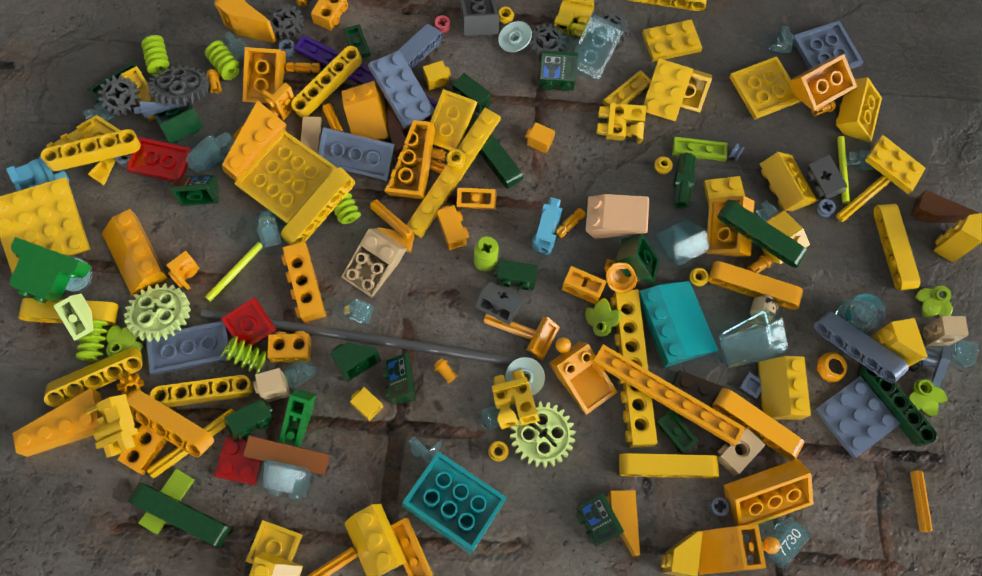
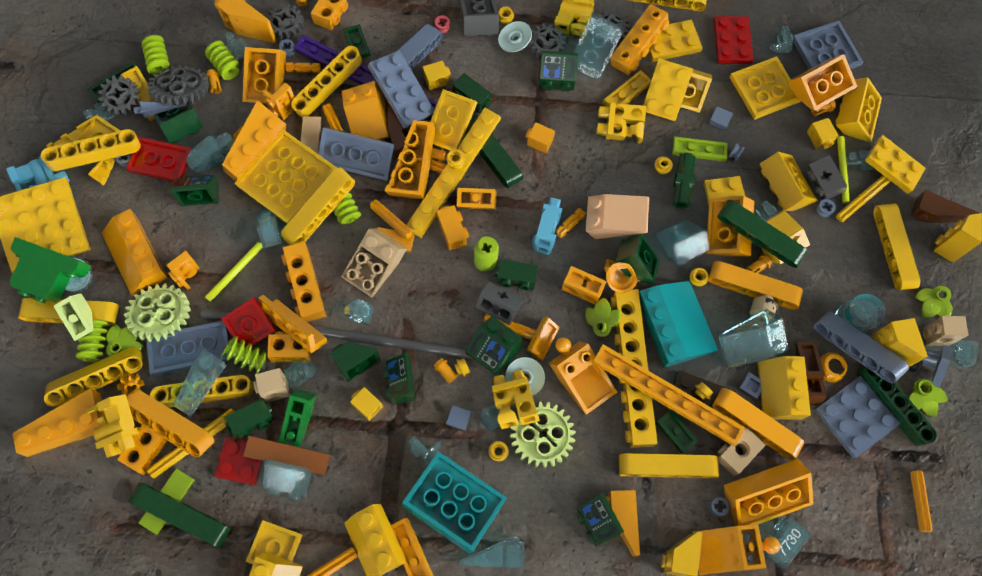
none -> clear light blue slope [173,349,226,417]
none -> light orange fence [258,295,327,353]
none -> sand blue tile [446,405,471,432]
none -> yellow plate [454,358,470,377]
none -> clear light blue slope [460,537,525,569]
none -> dark green slope [465,316,522,375]
none -> light orange brick [610,4,669,76]
none -> yellow plate [695,382,713,400]
none -> sand blue tile [709,106,733,131]
none -> red plate [713,16,754,64]
none -> reddish brown slope [795,342,827,404]
none -> yellow brick [807,118,839,150]

